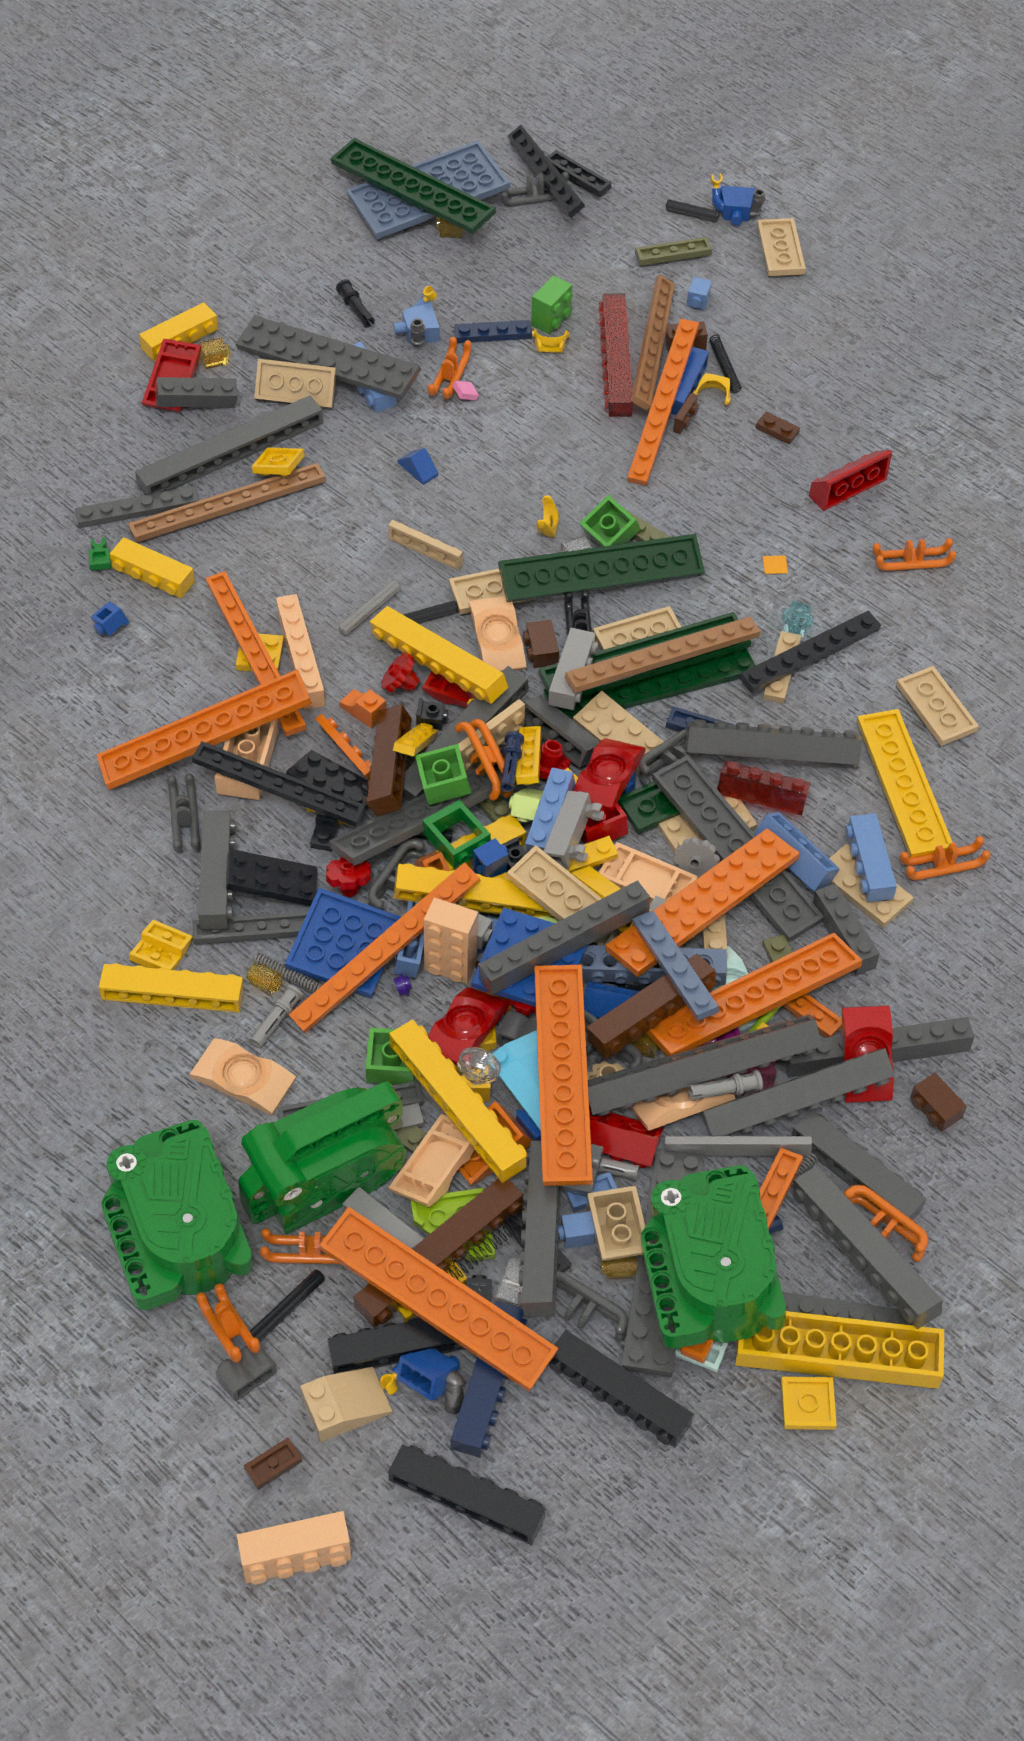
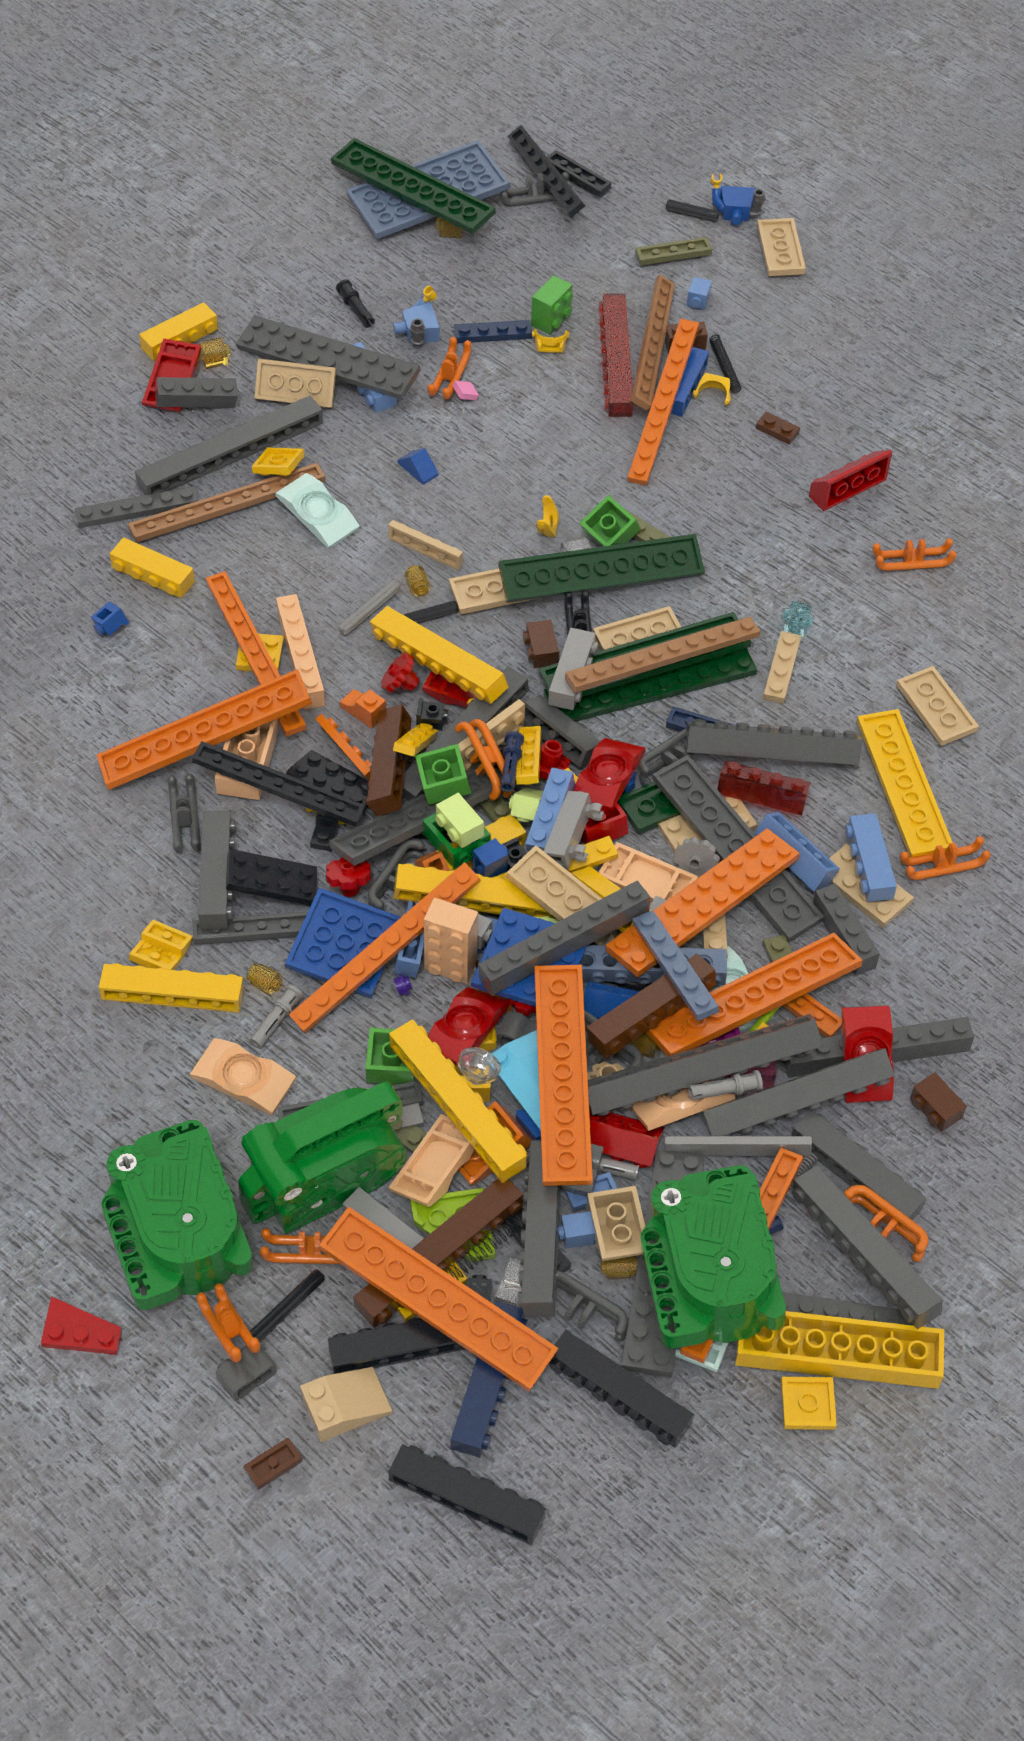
green plate [88,537,111,571] -> none
light nougat brick [237,1511,351,1585] -> none
light grey piece [253,952,322,993] -> none
blue torso [380,1349,465,1414] -> none
light nougat slope [469,596,527,671] -> none
tan plate [573,691,664,775] -> none
reddish brown plate [673,393,699,434] -> none
black plate [739,610,881,693] -> none
light orange sticker [762,556,788,574] -> none
none -> red wing [41,1296,122,1355]
none -> light aqua slope [275,473,360,549]
none -> clear yellow brick [404,565,430,597]
none -> yellowish green brick [435,793,484,848]

